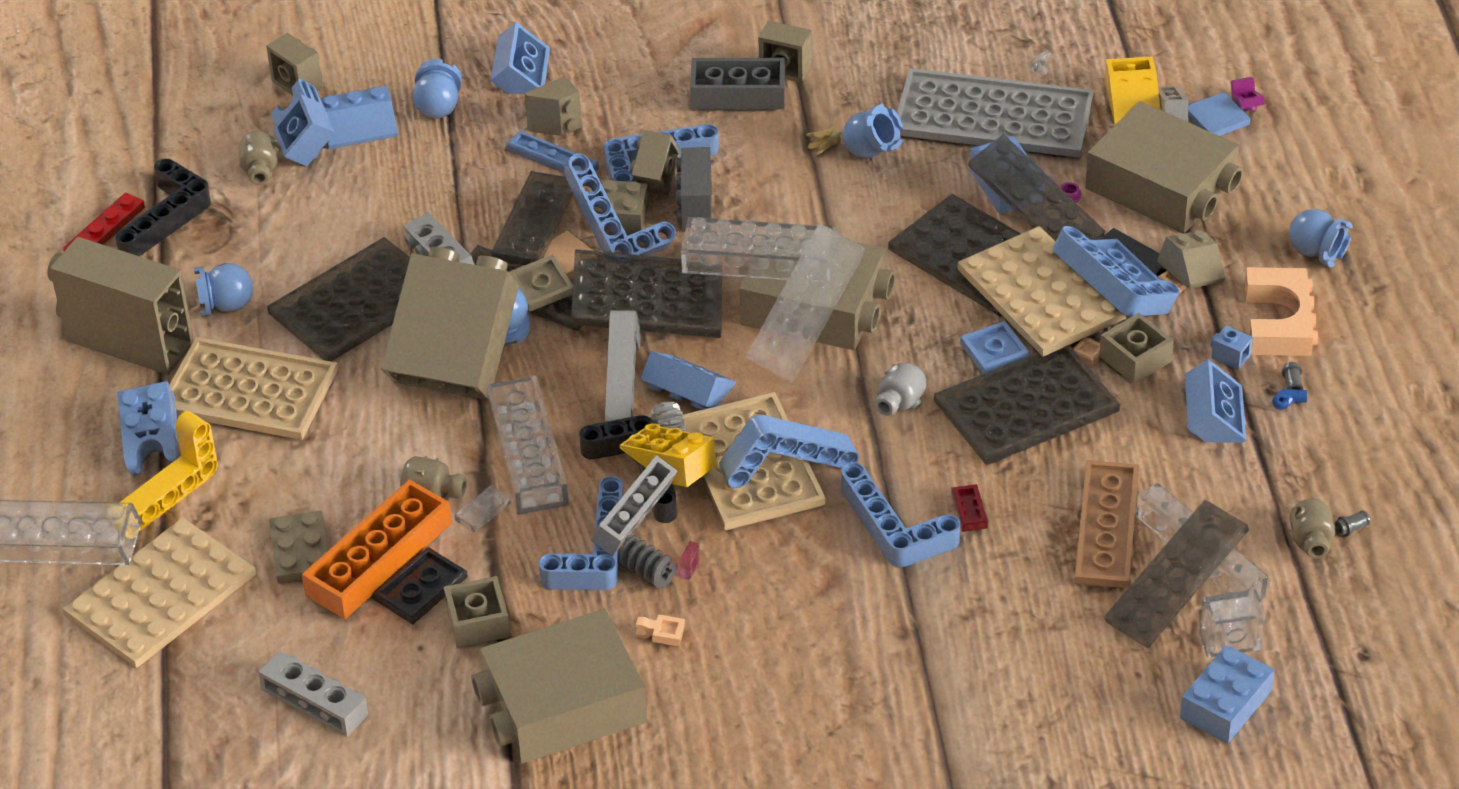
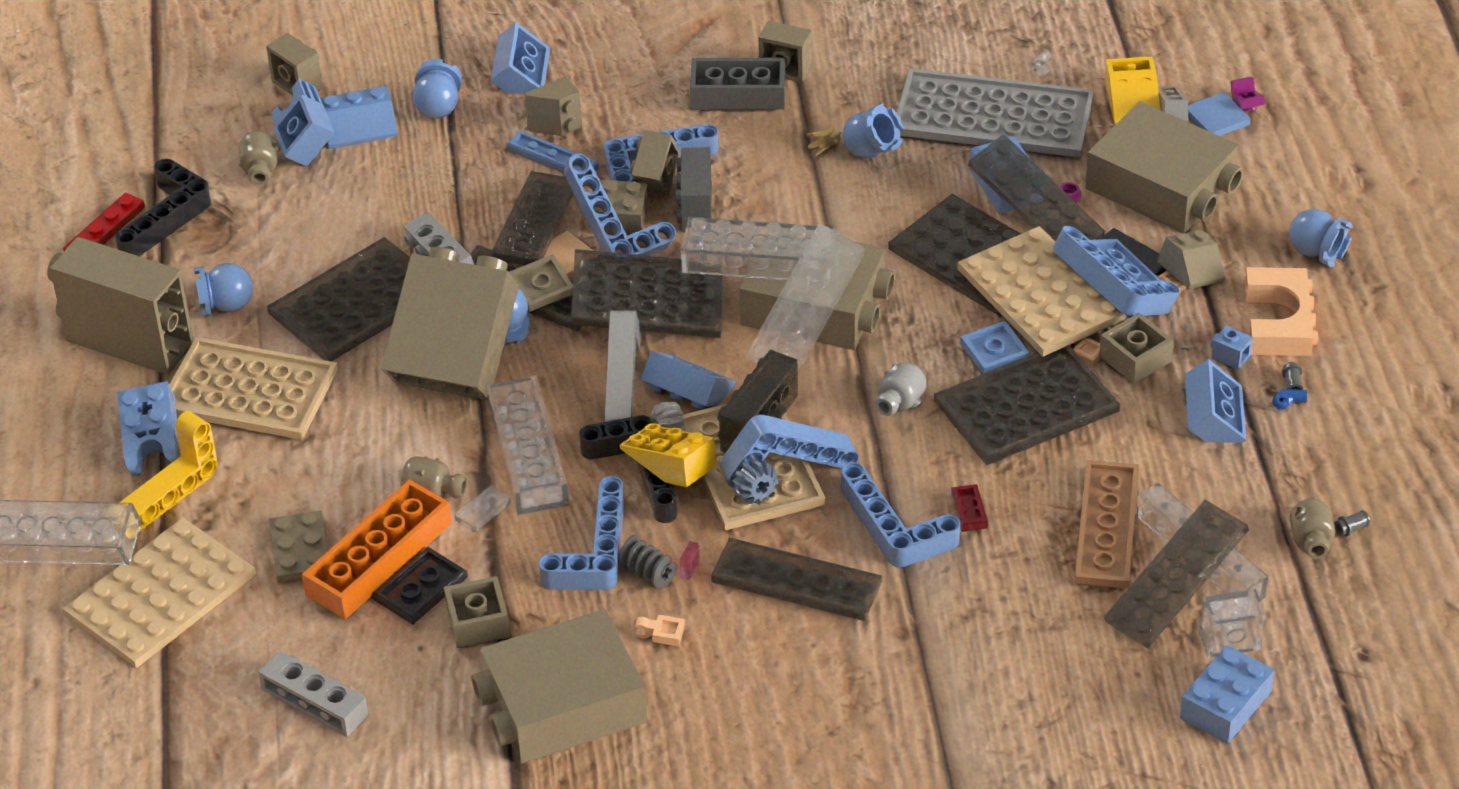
light grey brick [591,455,678,556] -> none
none -> clear smoke plate [711,537,882,621]
none -> clear smoke brick [717,349,798,453]
none -> sand blue gear [732,458,779,505]

